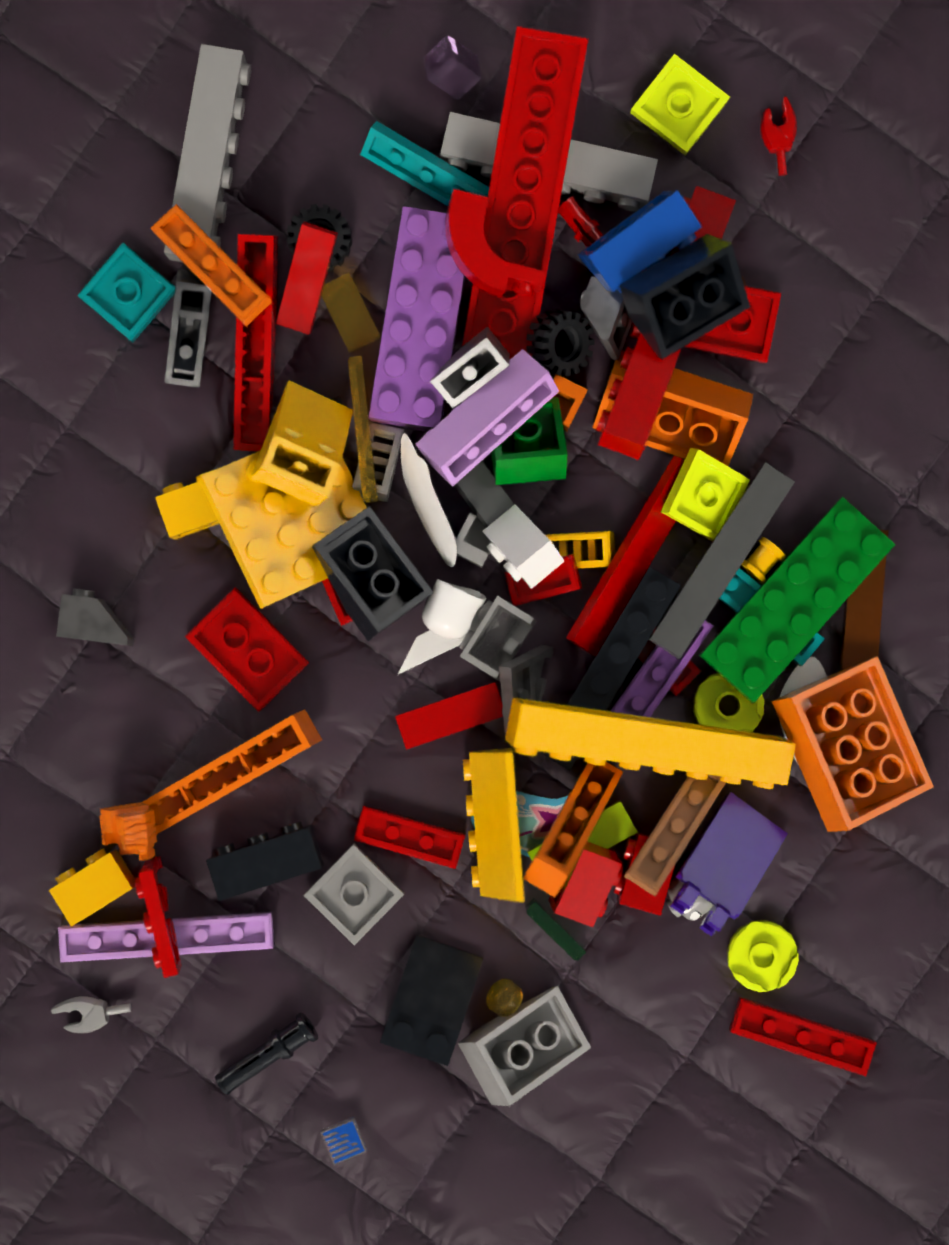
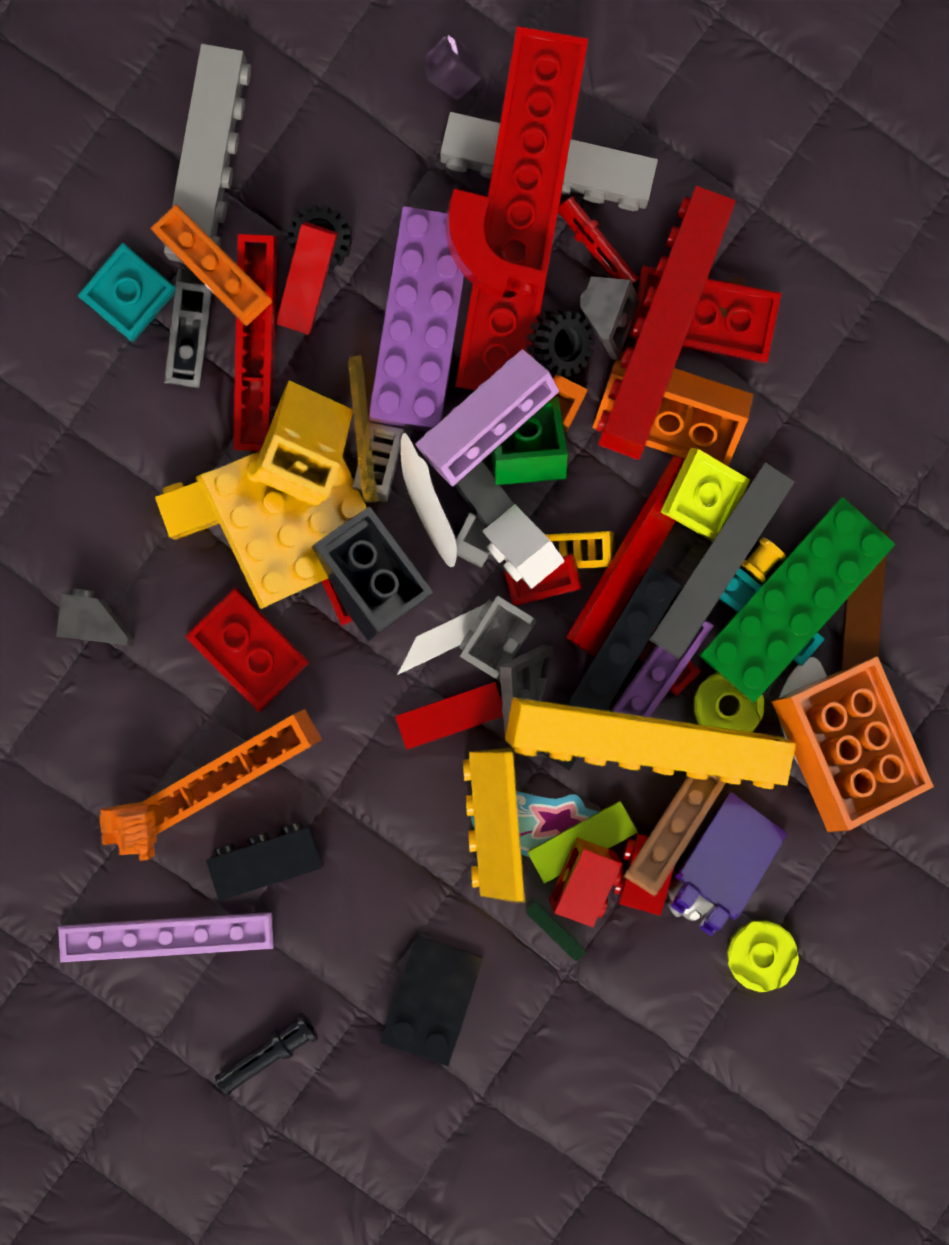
yellow brick [49,848,135,927] -> none
light grey hand [51,996,132,1034] -> none
red wing [135,856,182,978] -> none
light grey plate [303,843,405,945] -> none
tile [320,1116,368,1165] -> none
clear yellow tile [321,273,381,353] -> none
red tile [354,805,466,869] -> none
teal plate [360,121,489,206] -> none
white helmet [422,579,486,640] -> none
flat silver slope [430,327,510,409] -> none
light grey slope [458,986,591,1106] -> none
clear yellow tile [486,979,523,1017] -> none
orange brick [523,762,624,897] -> none
blue slope [577,190,702,293] -> none
black slope [619,234,750,359] -> none
neon yellow plate [630,54,730,156] -> none
red tile [729,997,877,1077] -> none
red hand [760,96,797,176] -> none

